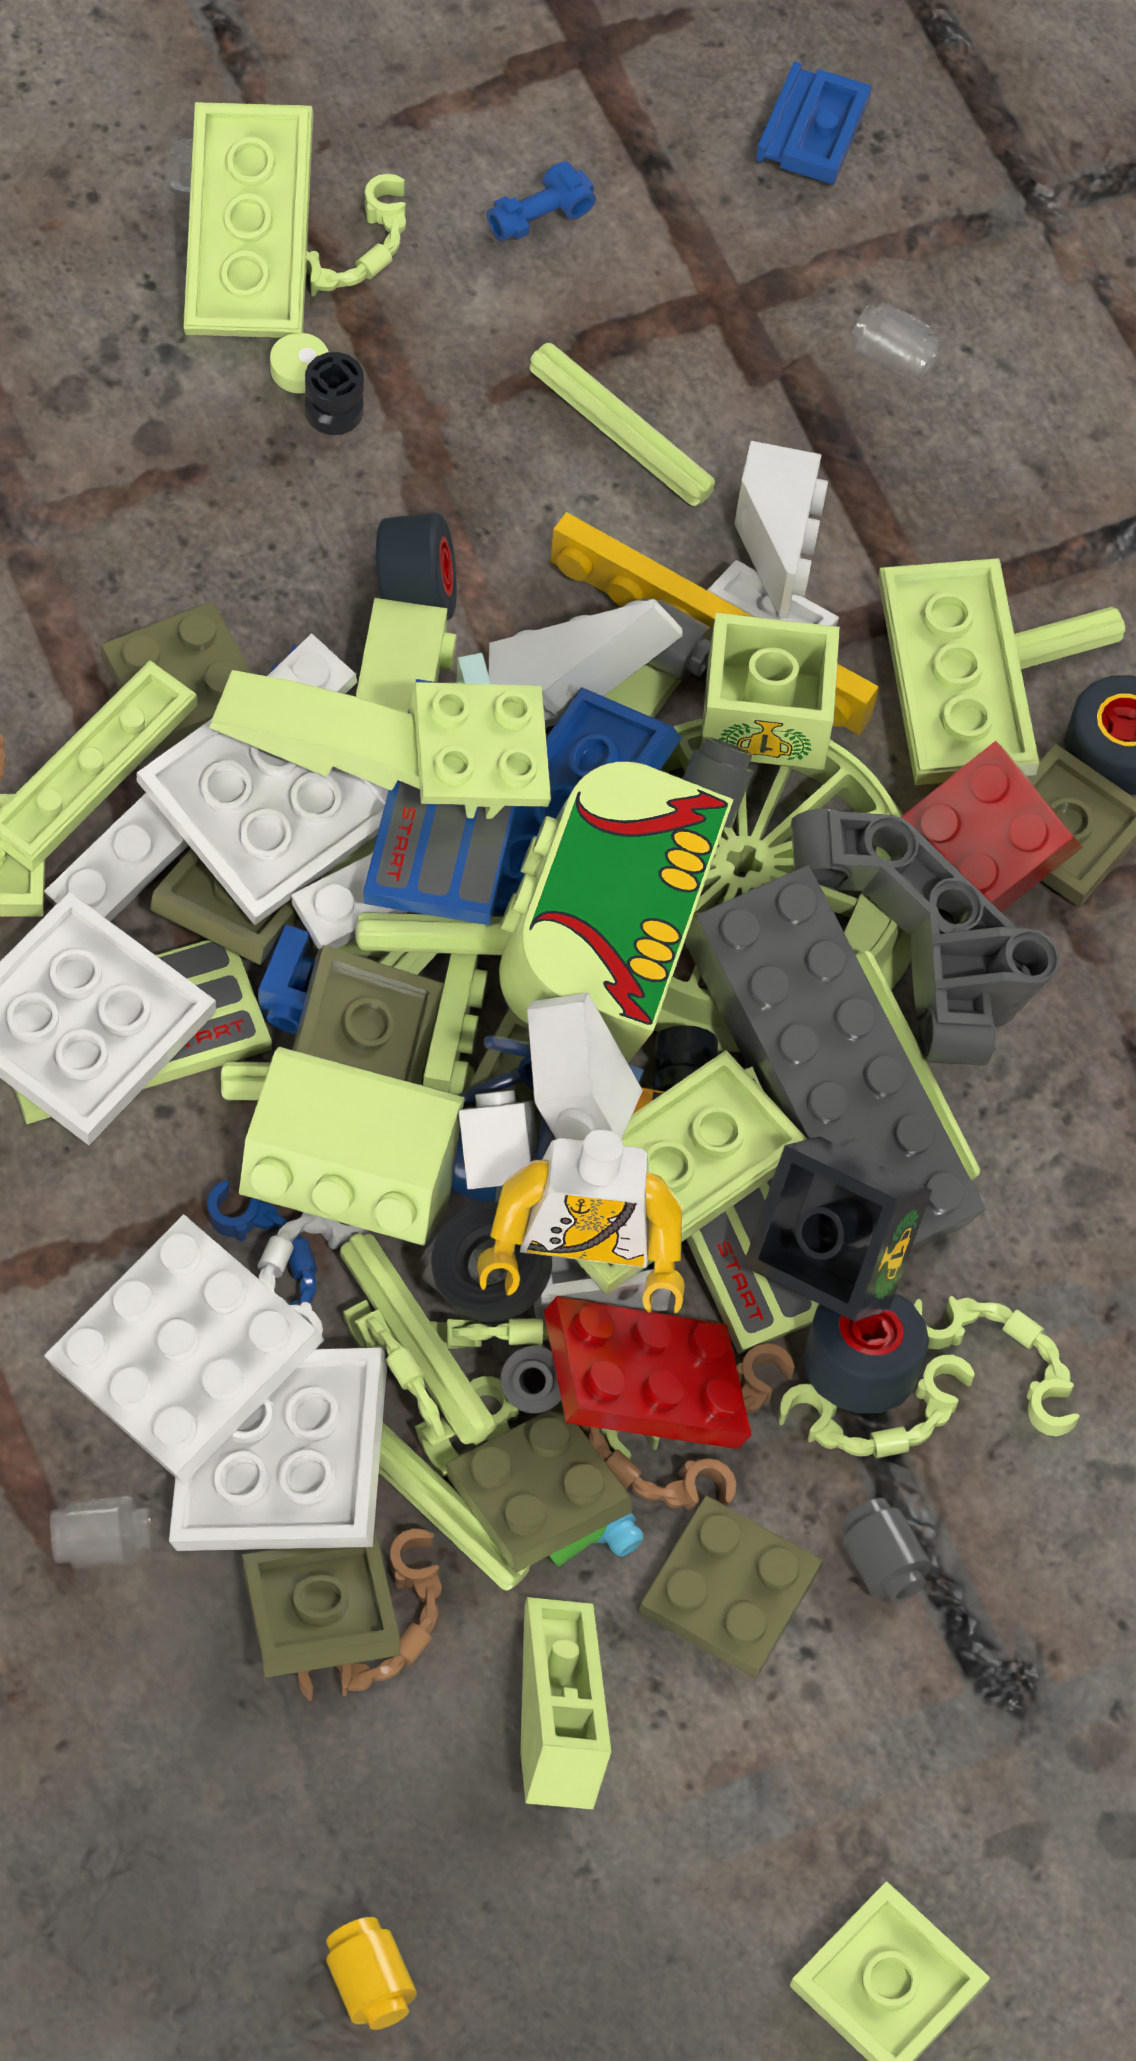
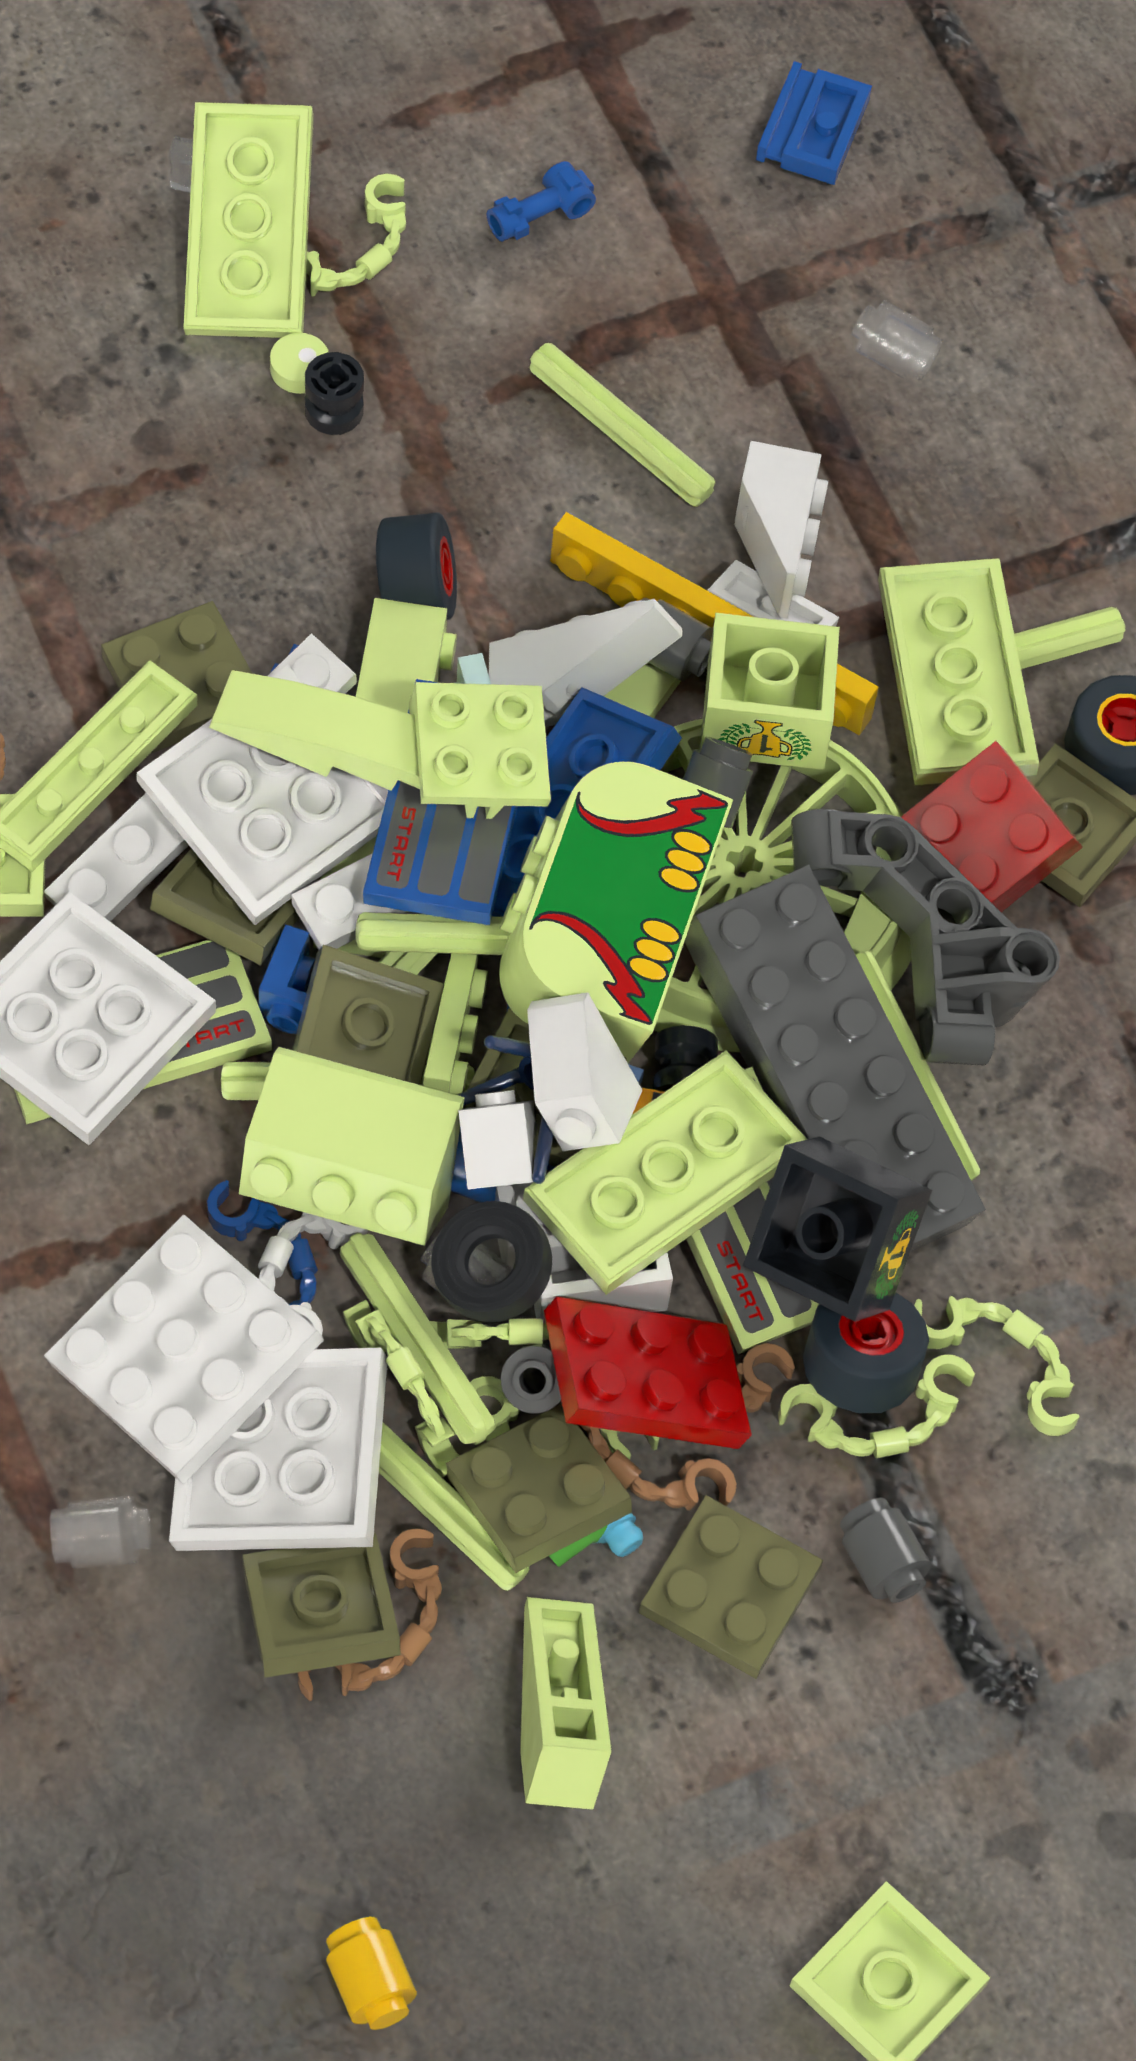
torso [477,1129,685,1313] -> none

